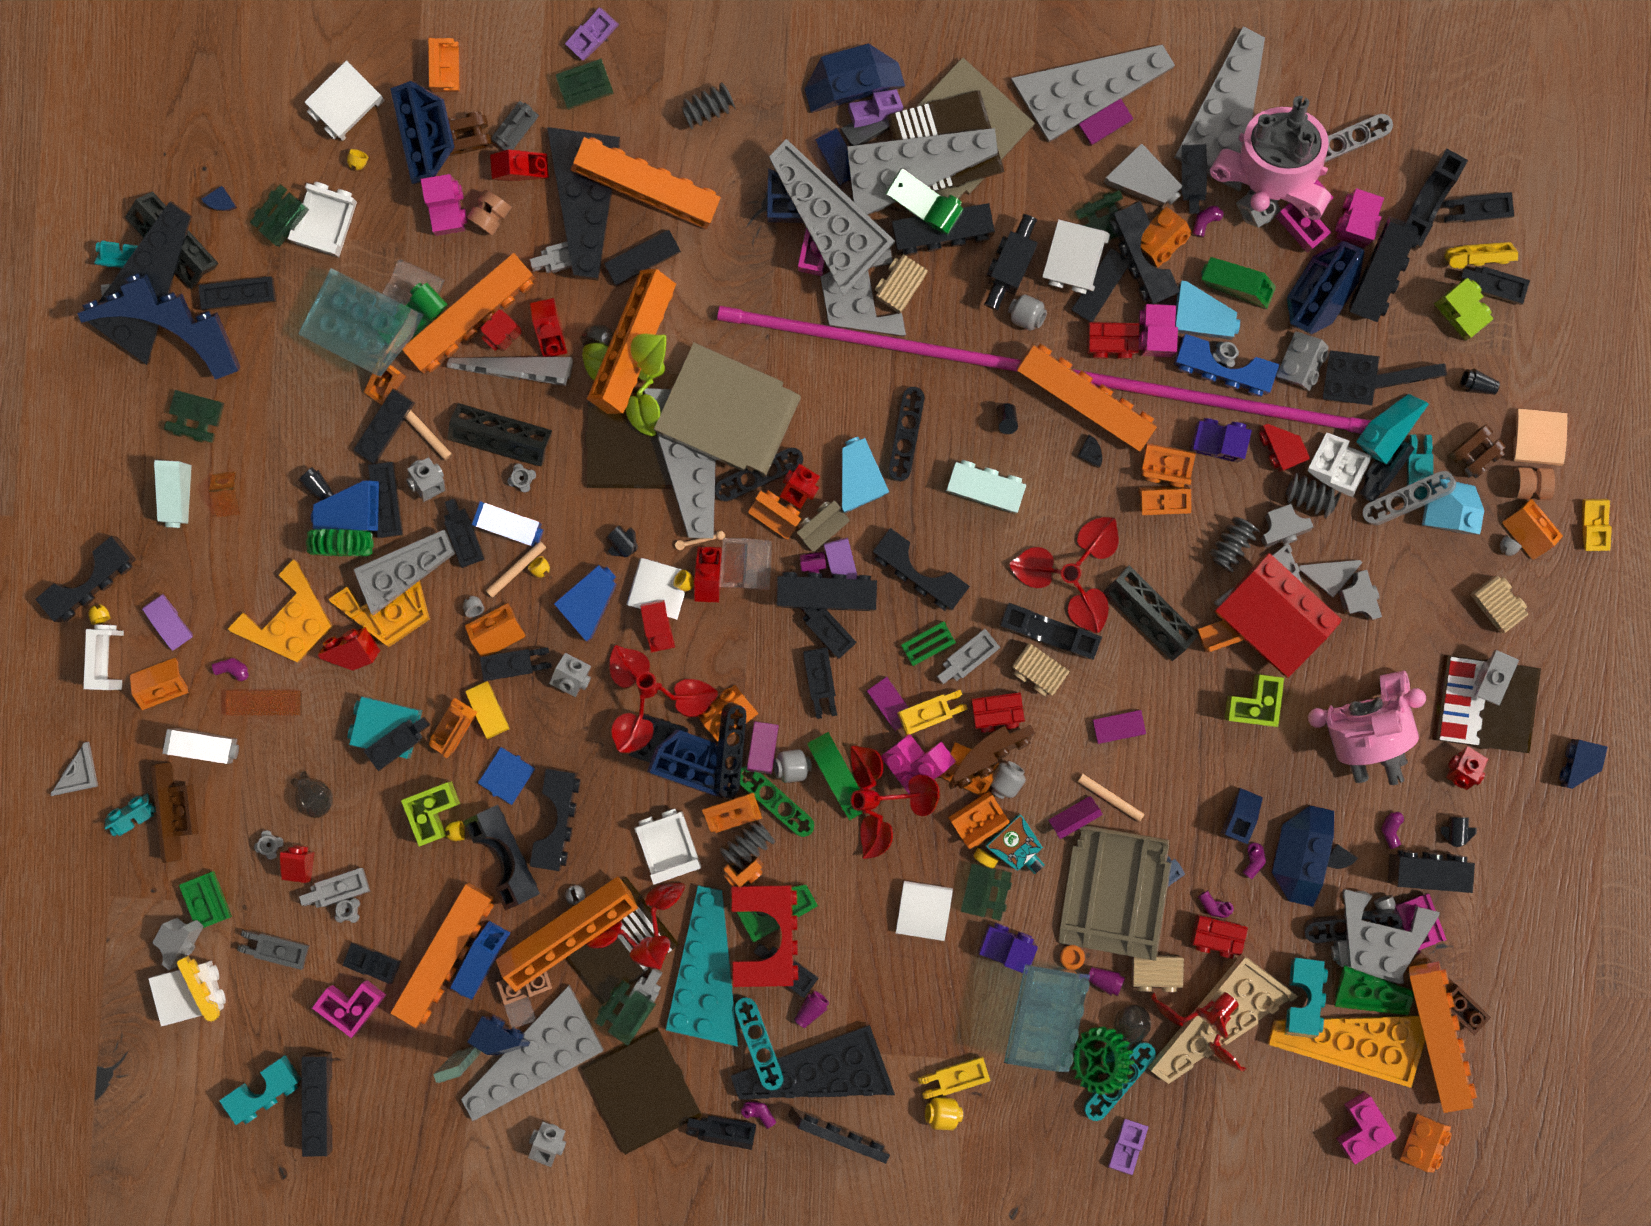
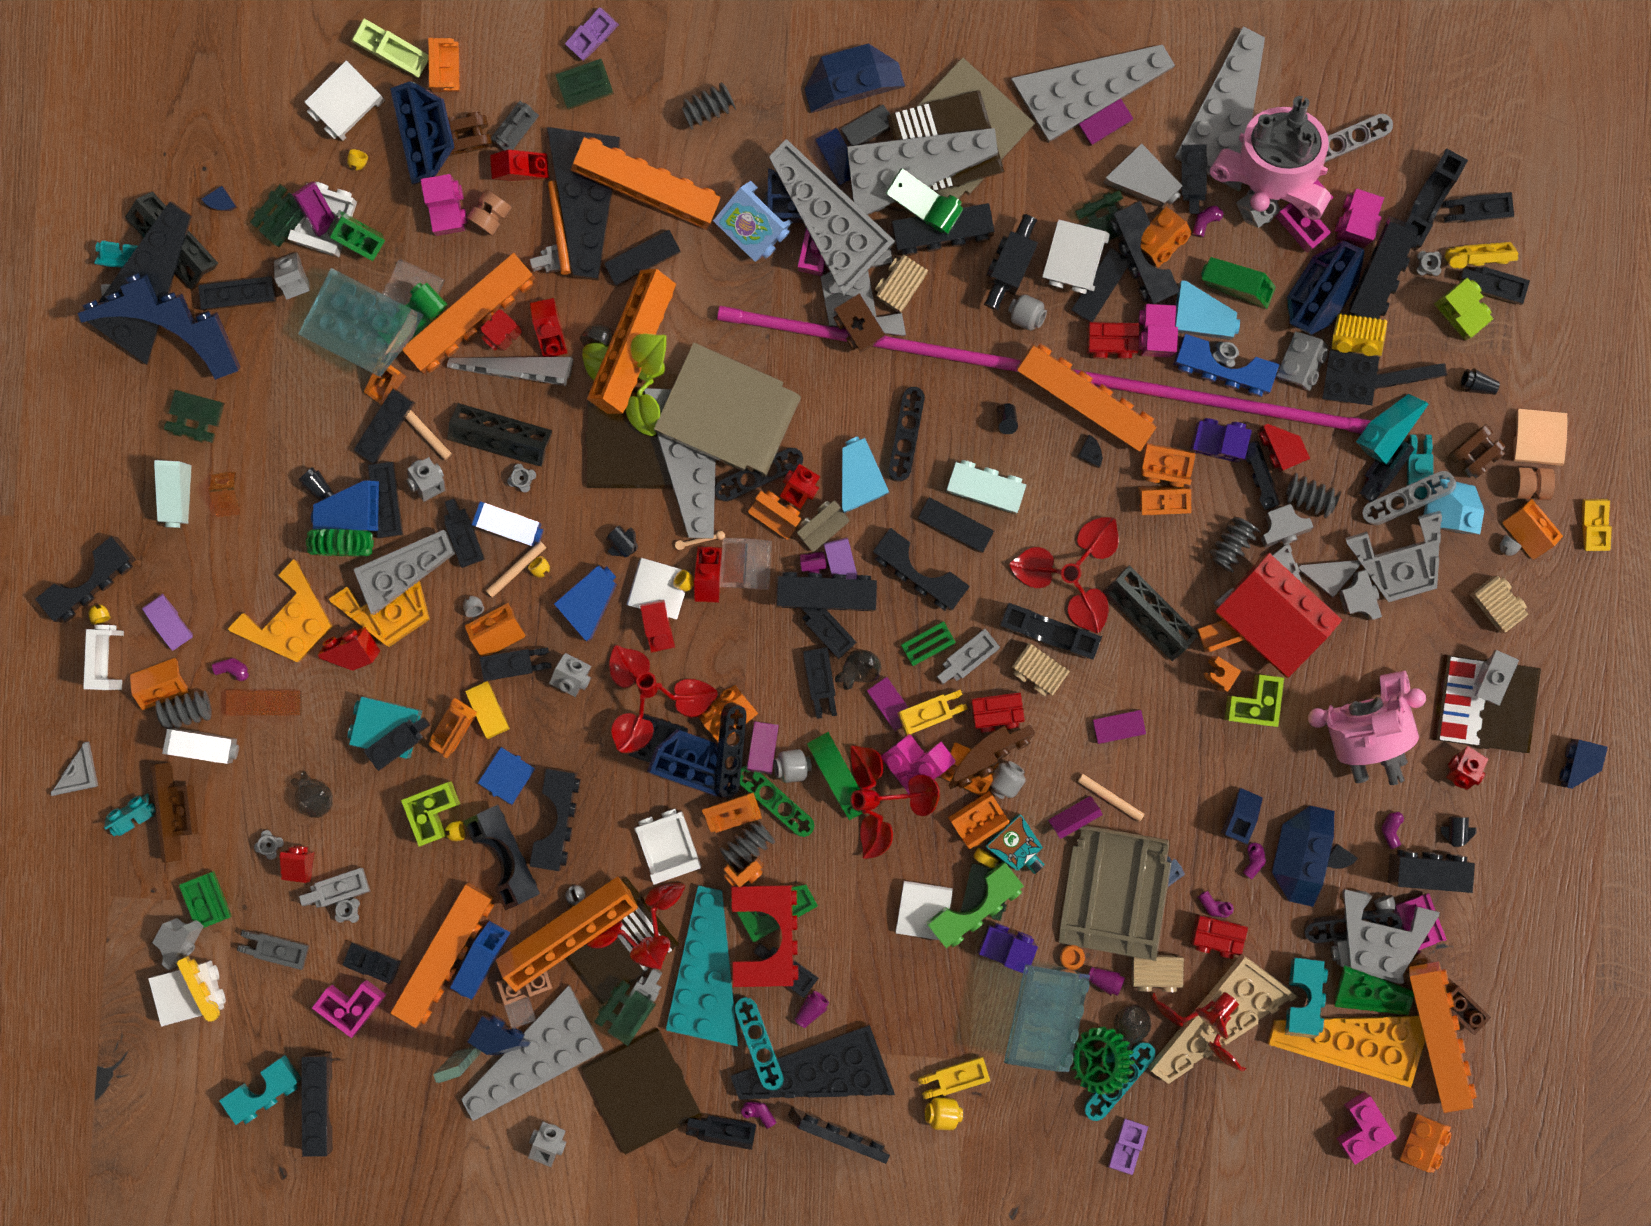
medium lavender slope [848,89,903,128] -> none
white slope [1308,432,1371,497] -> none
none -> dark grey piece [155,691,212,729]
none -> light grey brick [274,252,310,300]
none -> magenta tile [292,181,335,237]
none -> green brick [327,210,385,261]
none -> yellowish green slope [351,18,429,78]
none -> orange bar [548,181,571,275]
none -> panel [713,181,793,262]
none -> reddish brown brick [833,293,886,353]
none -> clear smoke piece [835,649,882,690]
none -> black tile [918,497,994,553]
none -> bright green arch [926,861,1024,948]
none -> orange hinge [1203,656,1241,692]
none -> black hinge [1245,441,1280,510]
none -> yellow brick [1332,313,1387,356]
none -> light grey wing [1345,511,1442,602]
none -> light grey plate [1417,251,1442,276]

